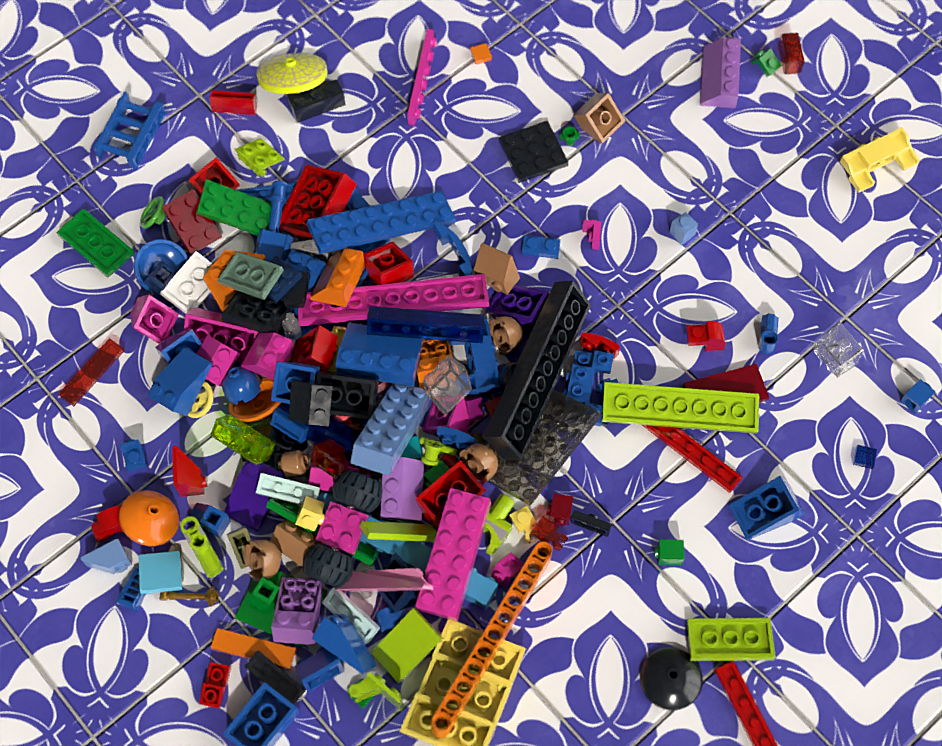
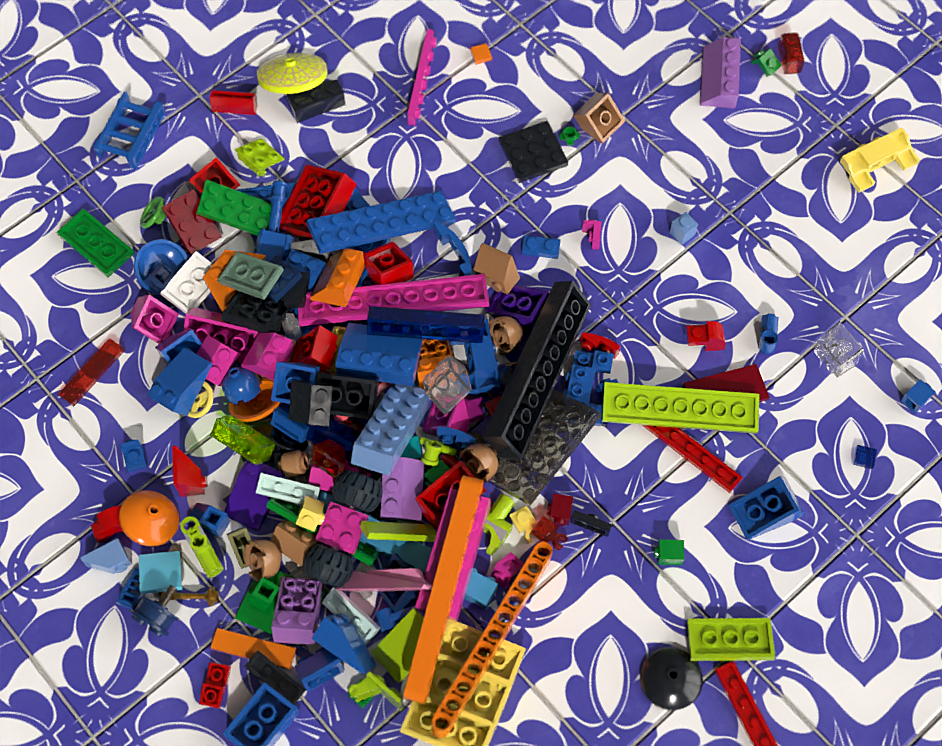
none -> dark blue wheel [129,585,179,637]
none -> orange beam [404,475,484,704]

